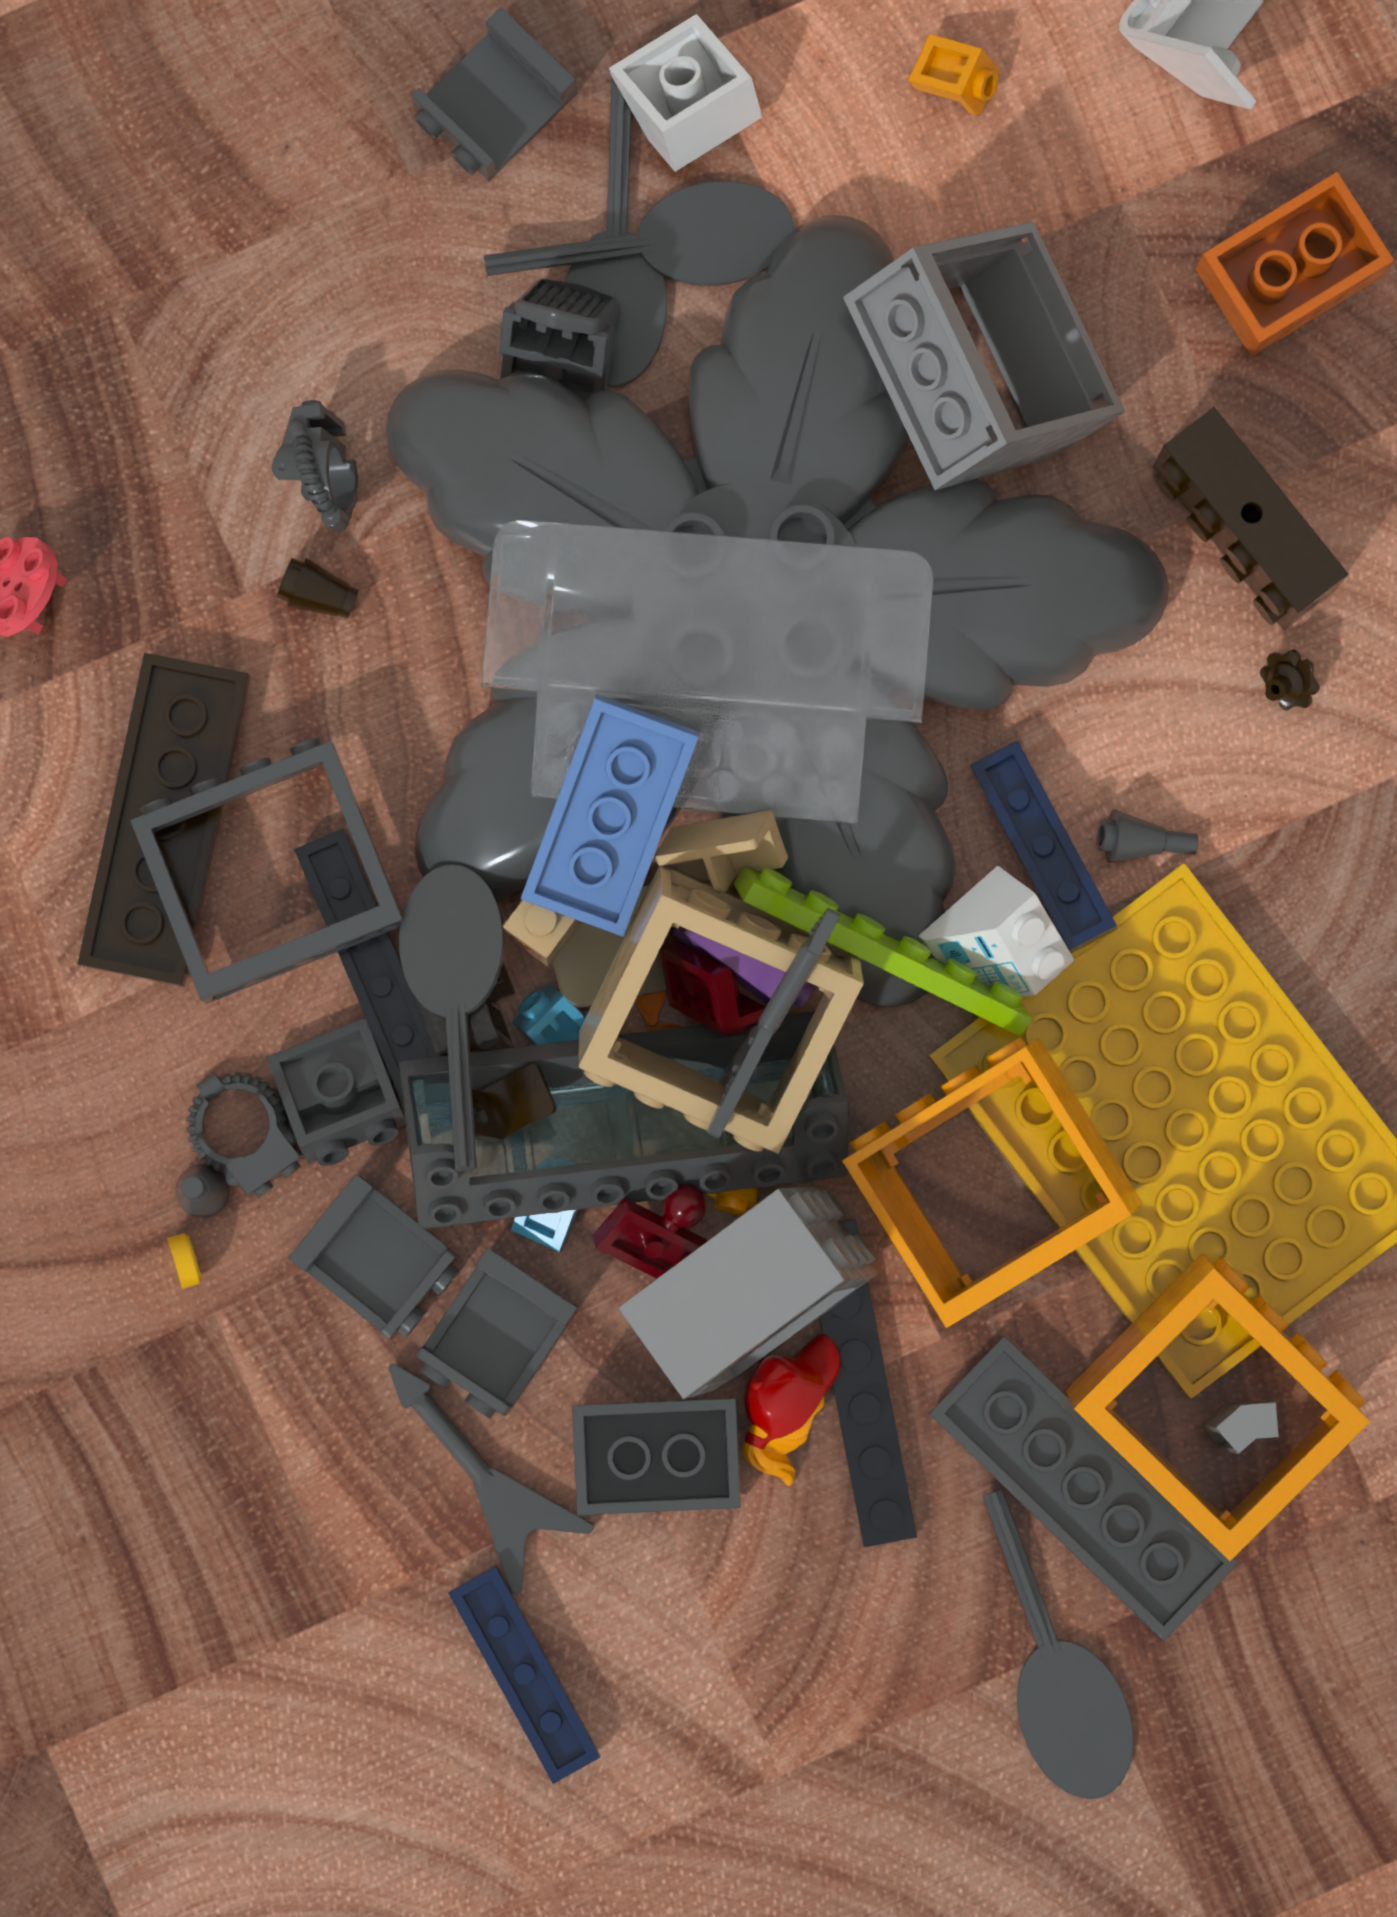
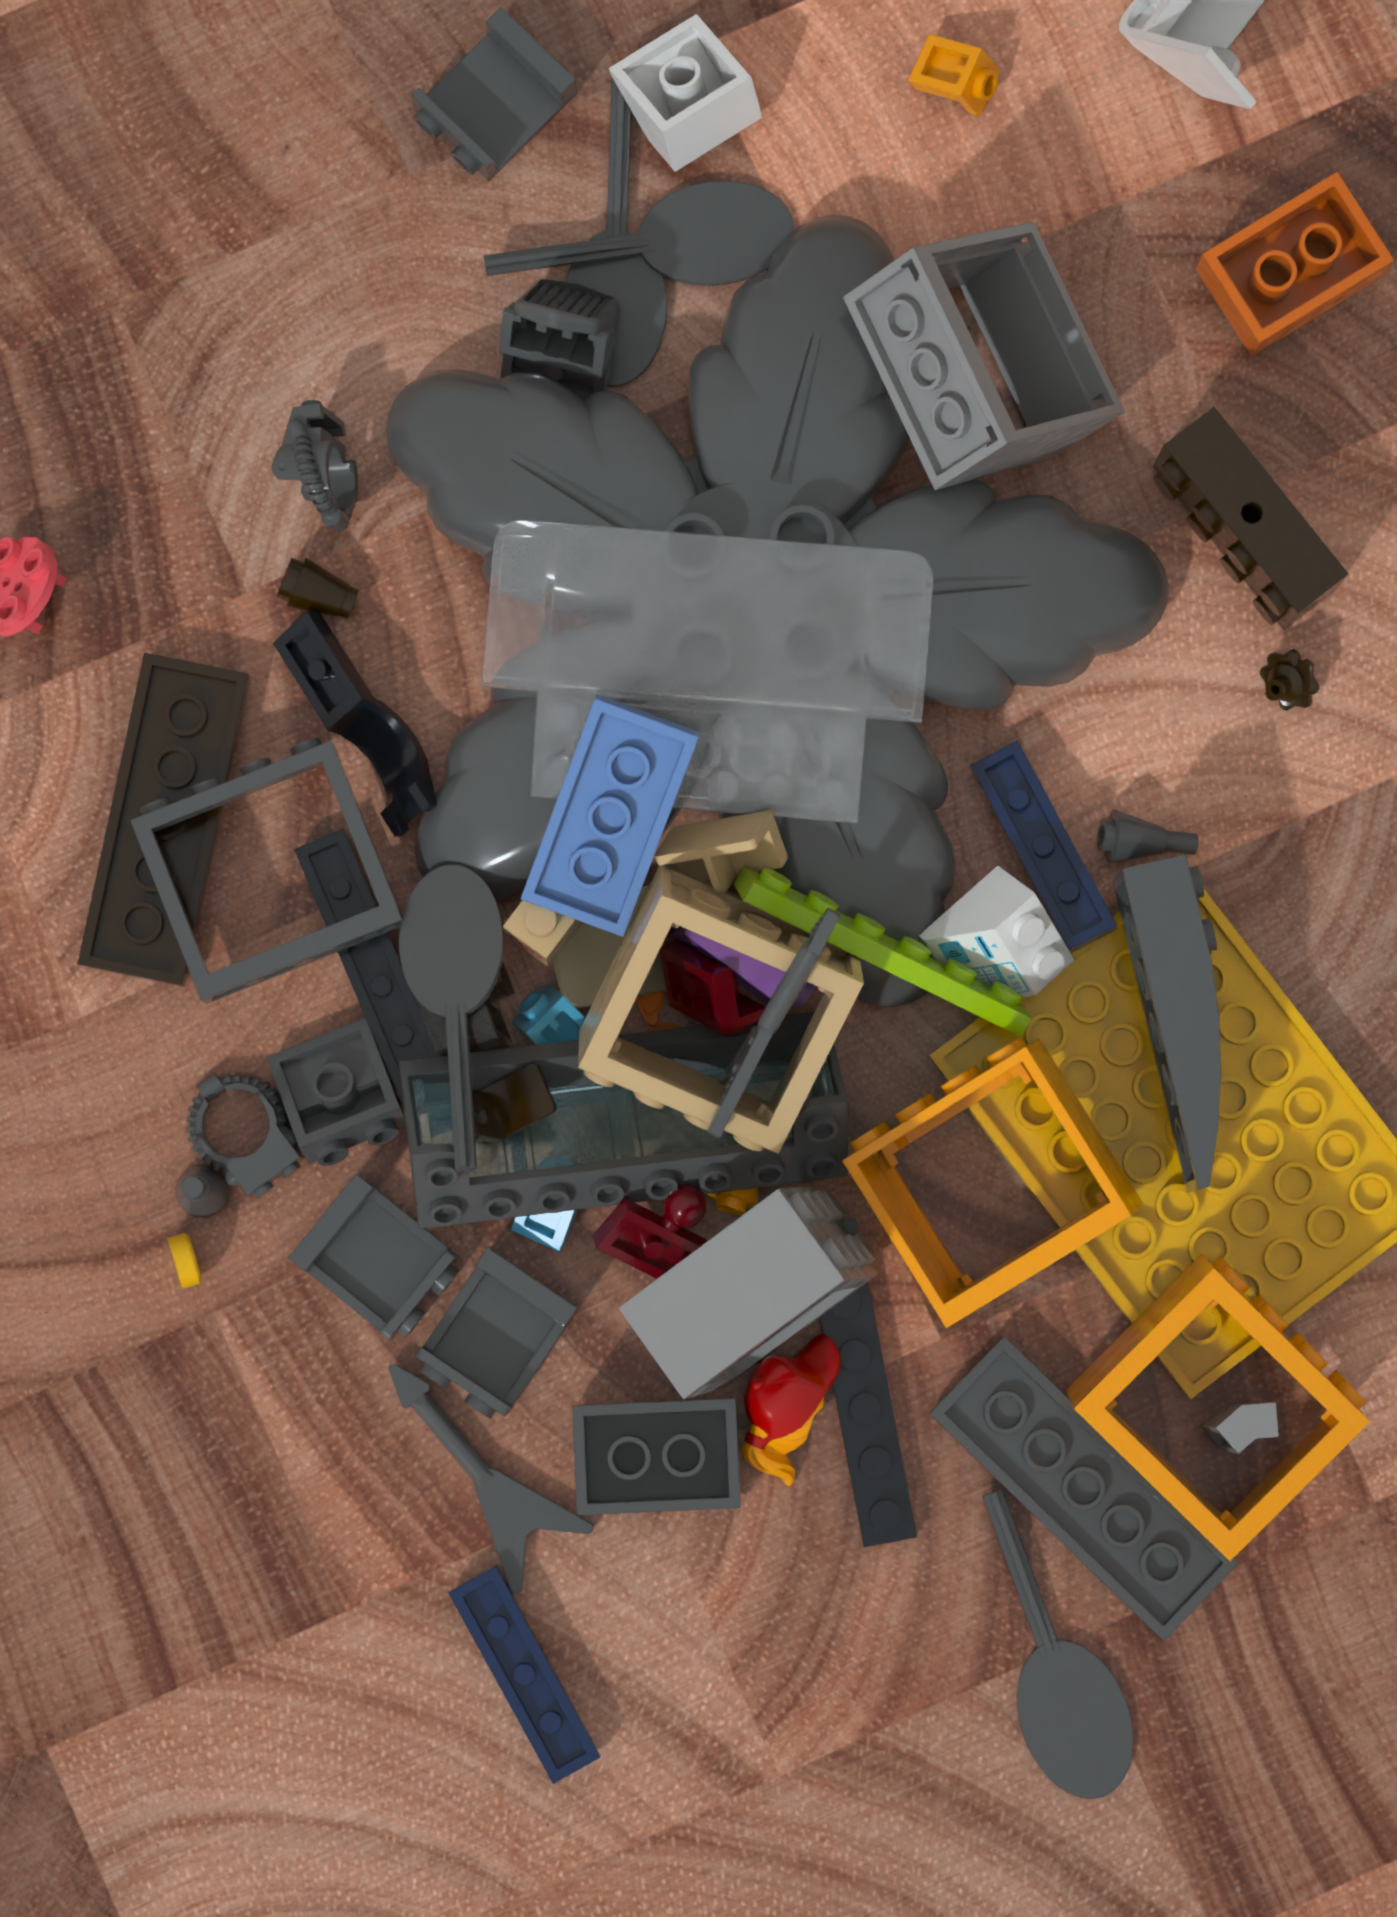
none -> black piece [273,611,437,837]
none -> dark grey slope [1112,854,1222,1193]

